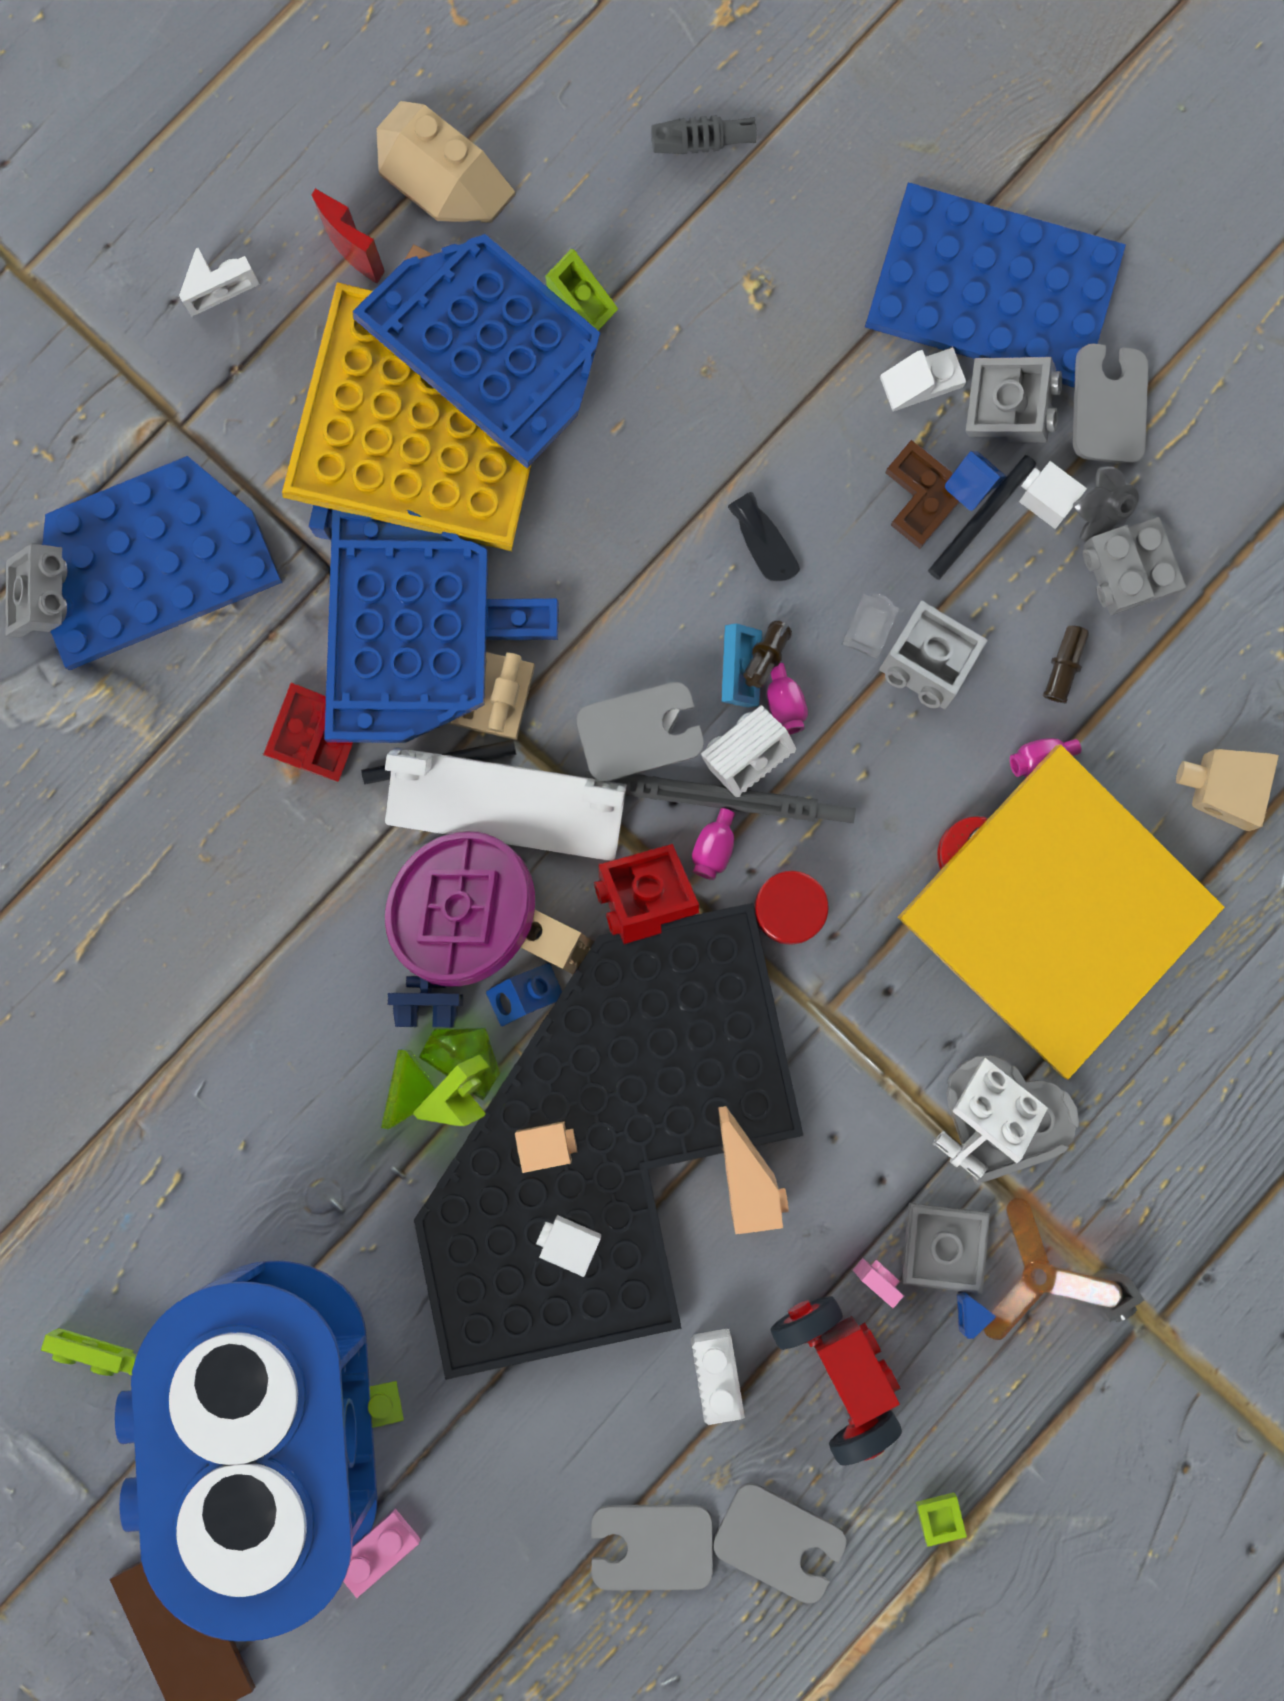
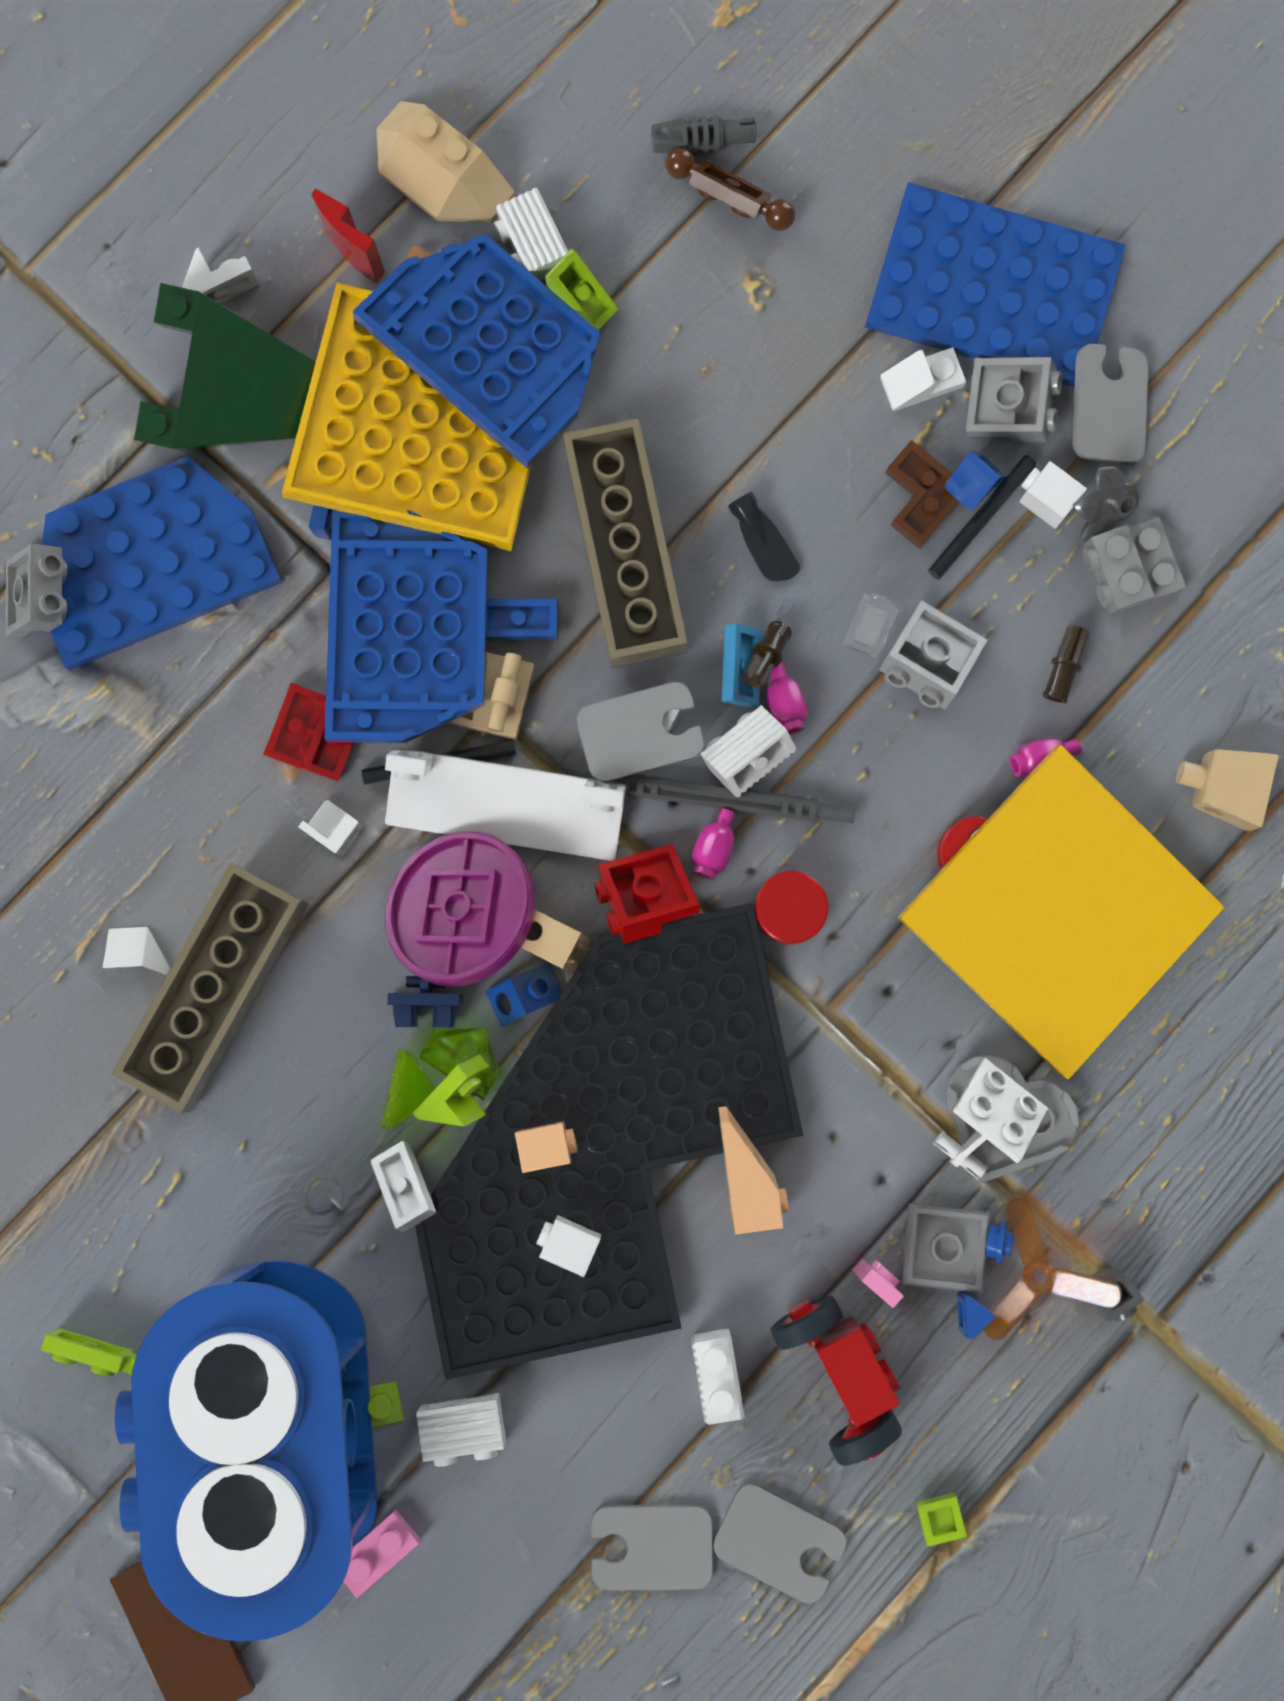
none -> white sticker [103,927,170,976]
none -> dark tan brick [111,863,309,1113]
none -> dark green wedge [134,283,316,451]
none -> white panel [298,800,365,857]
none -> white plate [370,1141,436,1233]
none -> white brick [416,1393,506,1467]
none -> white brick [494,188,568,281]
none -> dark tan brick [563,418,688,668]
none -> reddish brown plate [666,147,795,231]
none -> blue plate [986,1222,1014,1263]

